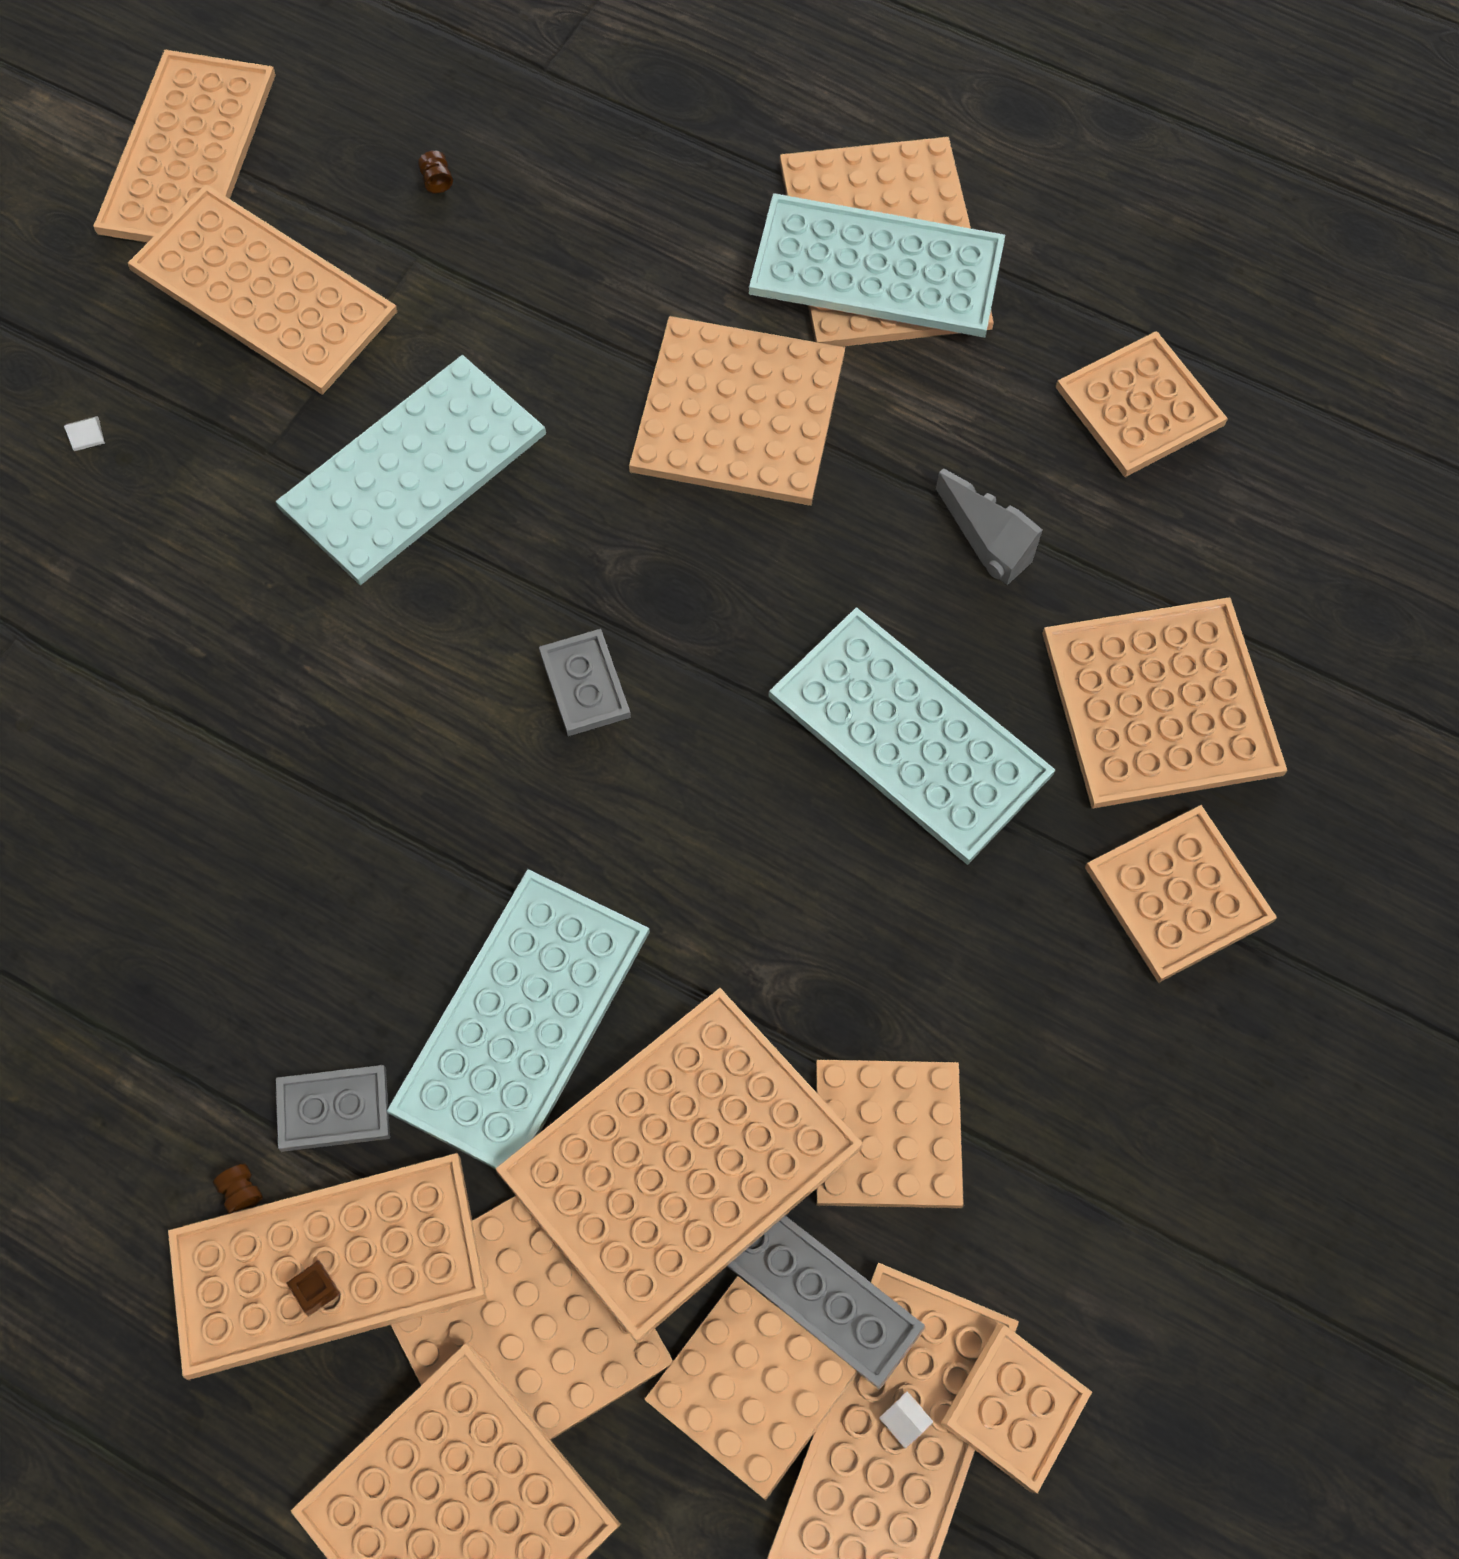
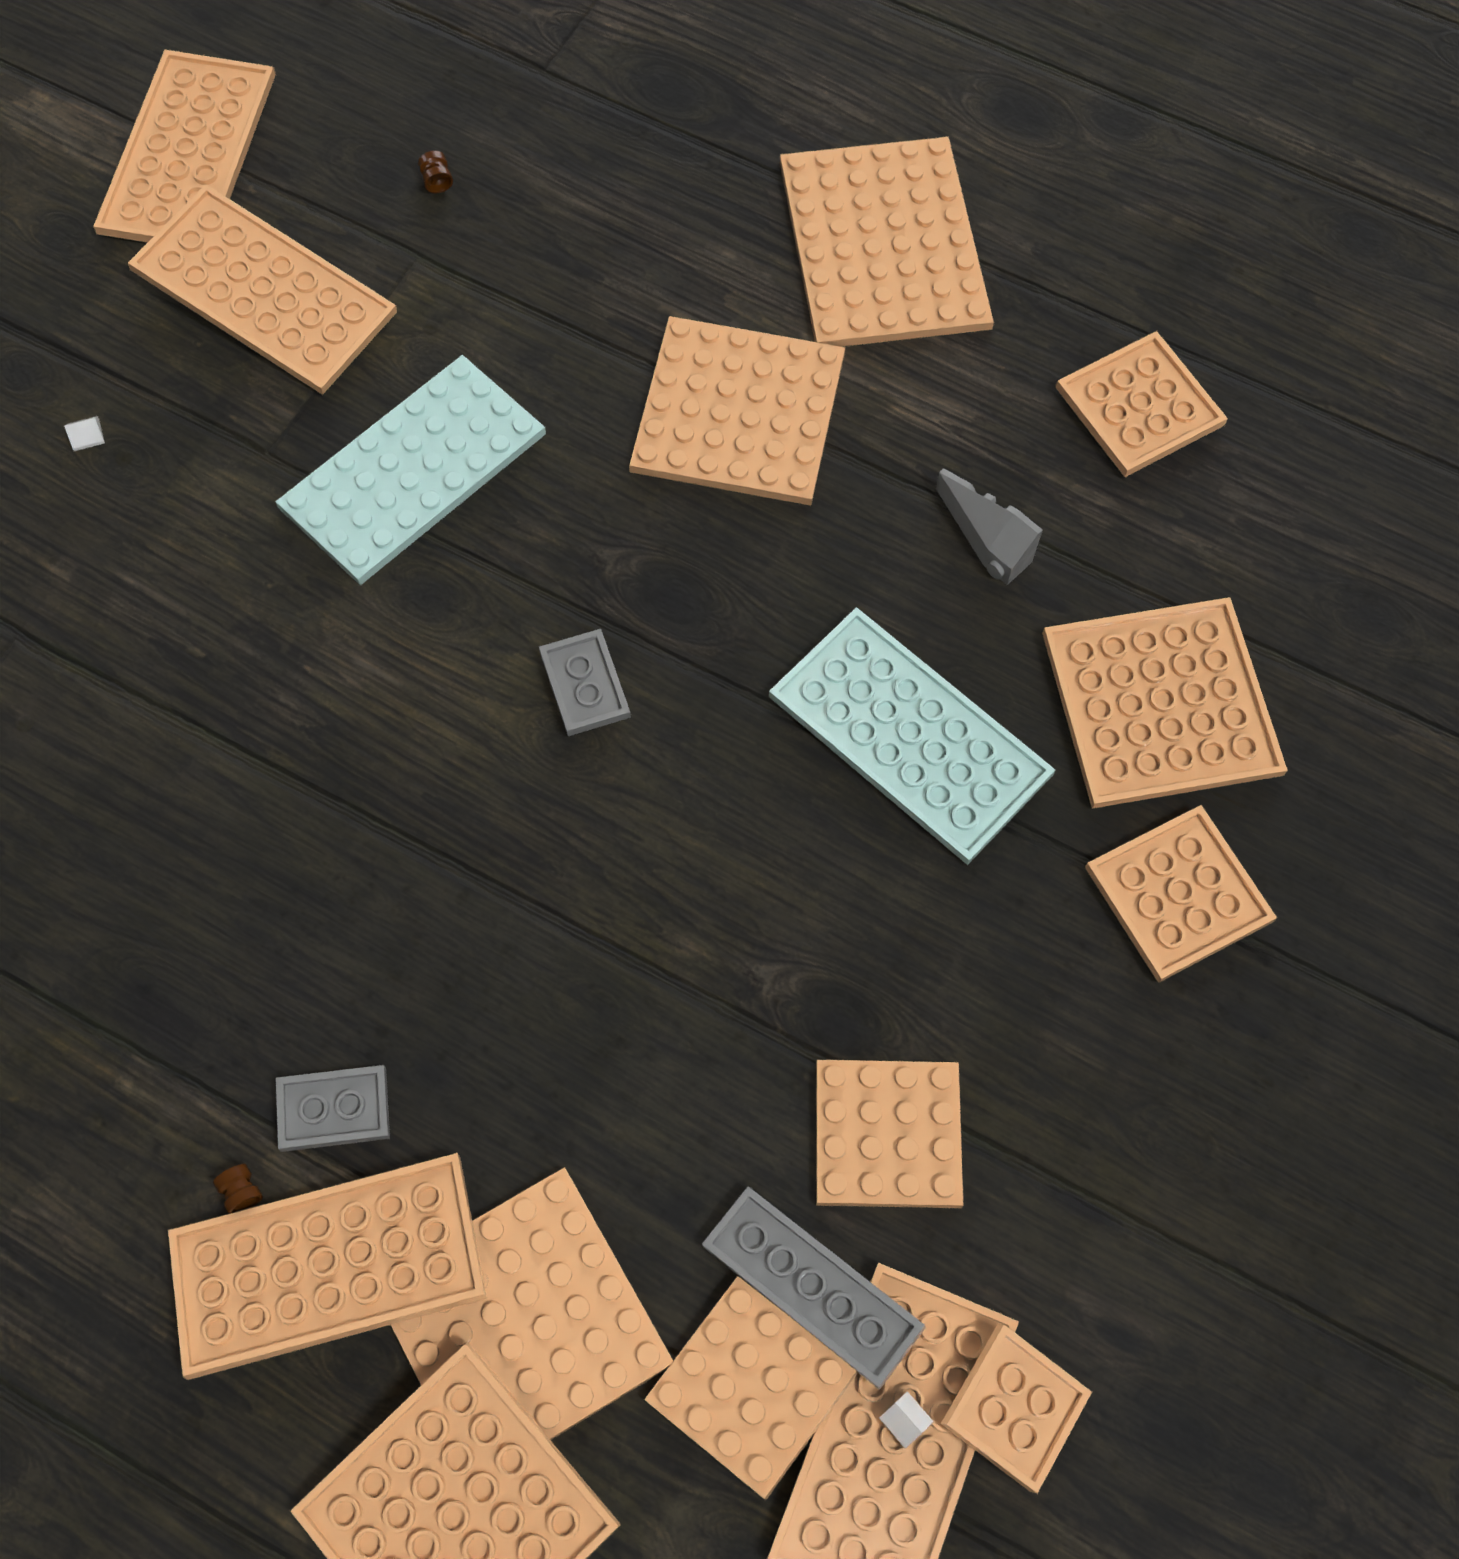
reddish brown tile [287,1260,341,1317] -> none
light aqua plate [387,869,650,1169] -> none
light nougat plate [496,988,864,1344] -> none
light aqua plate [749,193,1005,337] -> none

